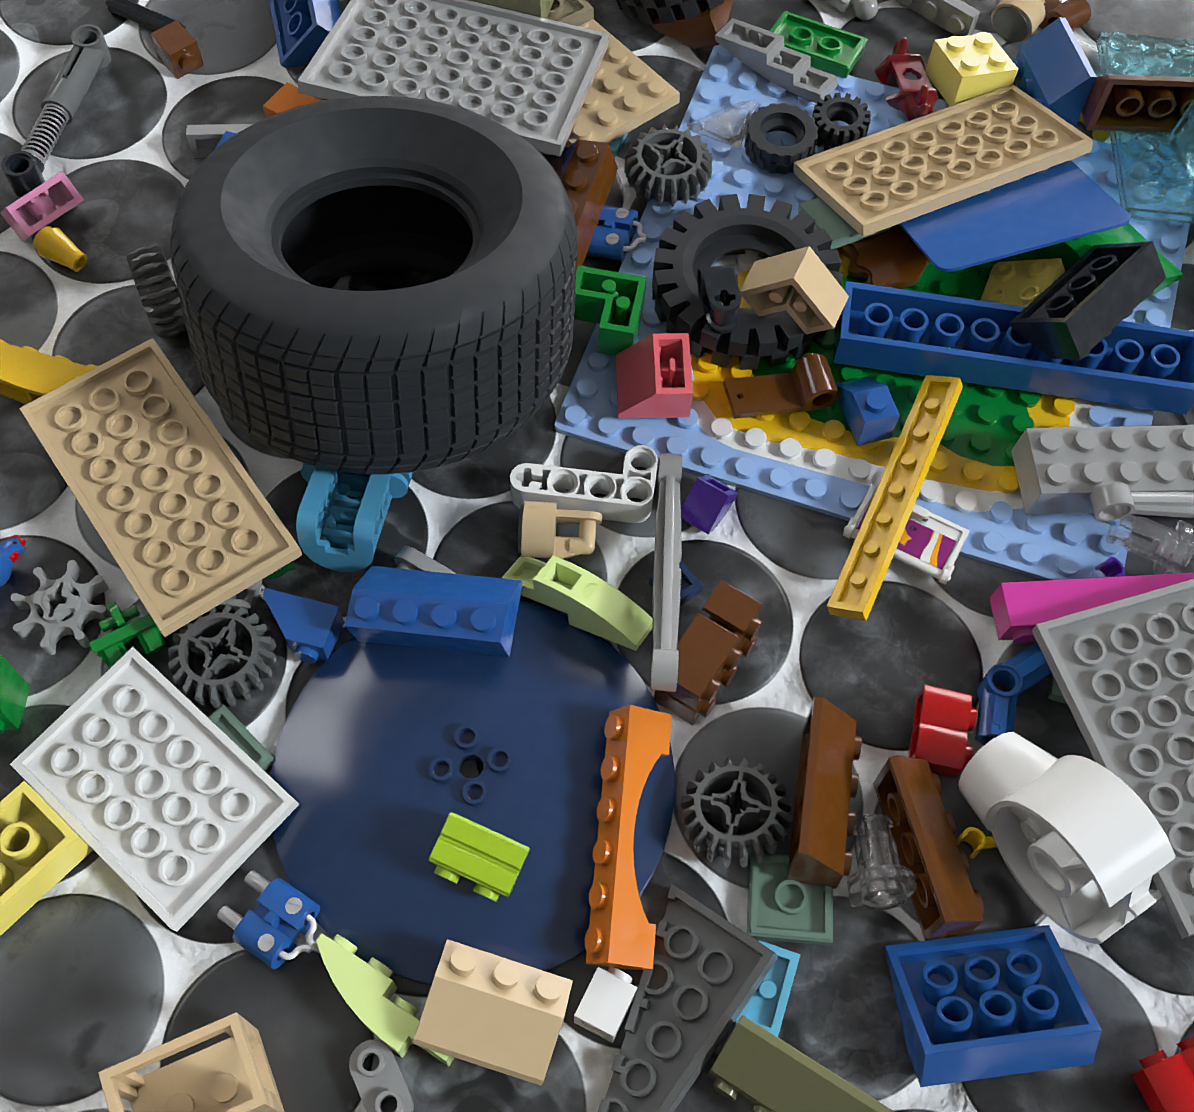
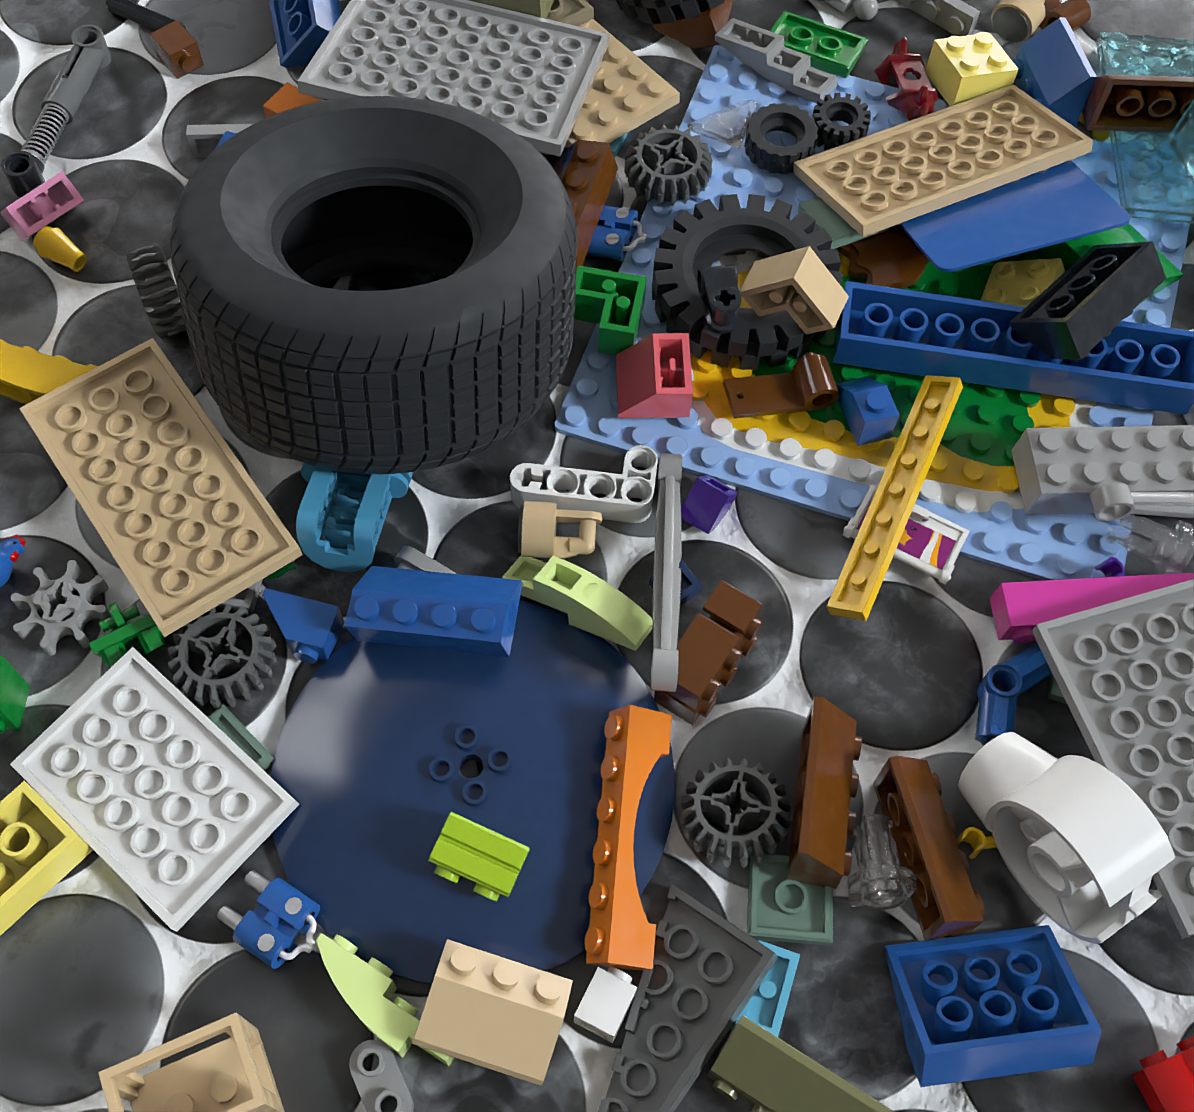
red brick [908,685,977,778] -> none

